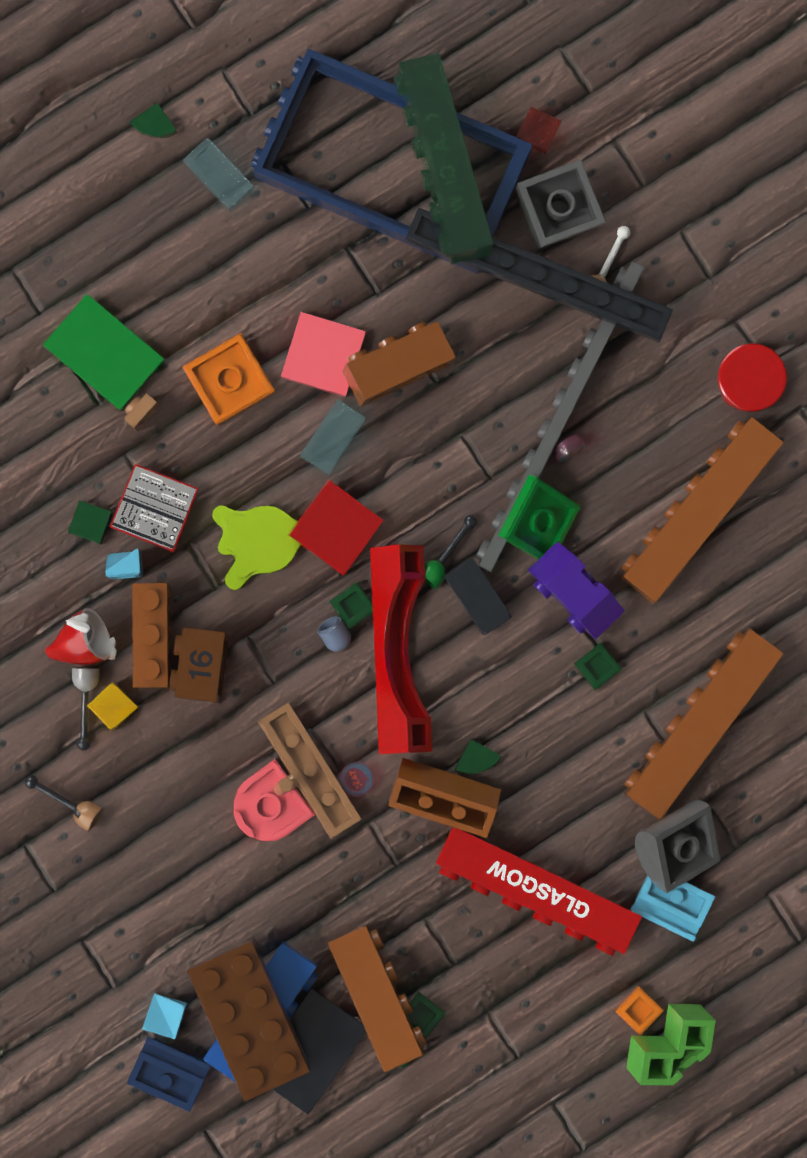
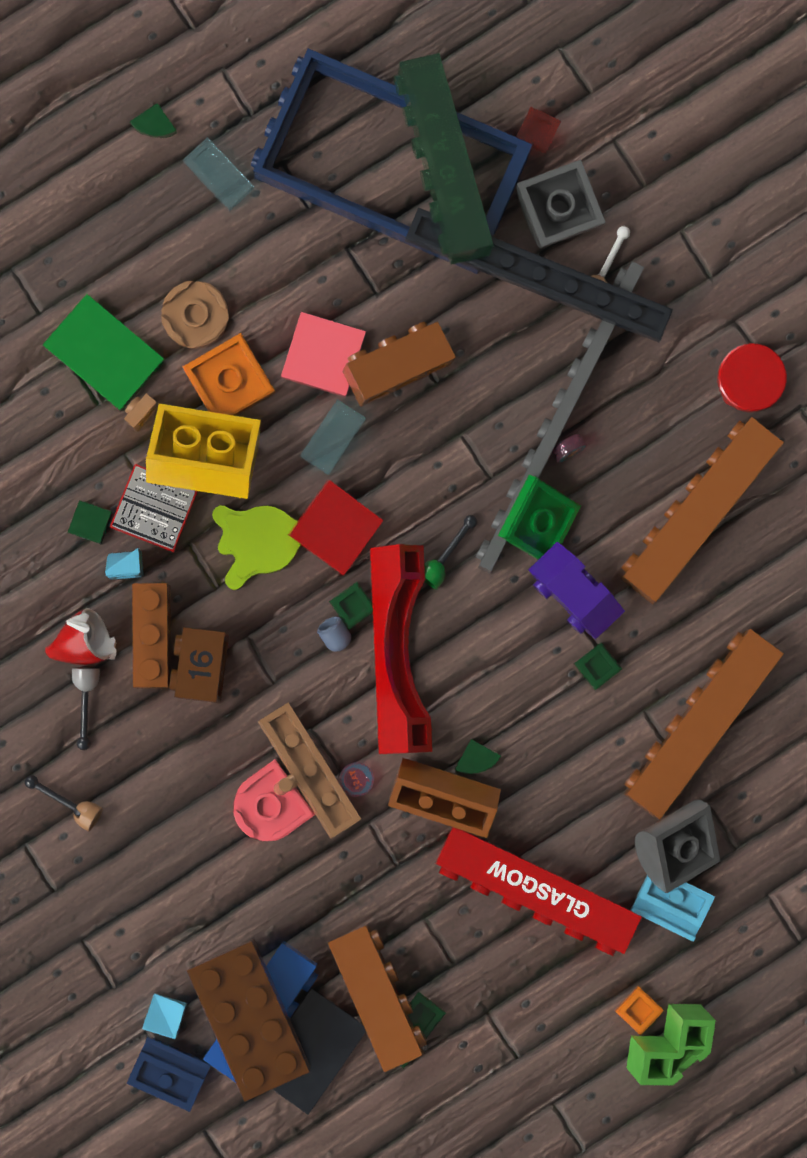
yellow slope [87,682,138,731] -> none
black slope [443,557,512,635] -> none
none -> yellow brick [146,404,261,499]
none -> medium nougat tile [161,281,229,349]

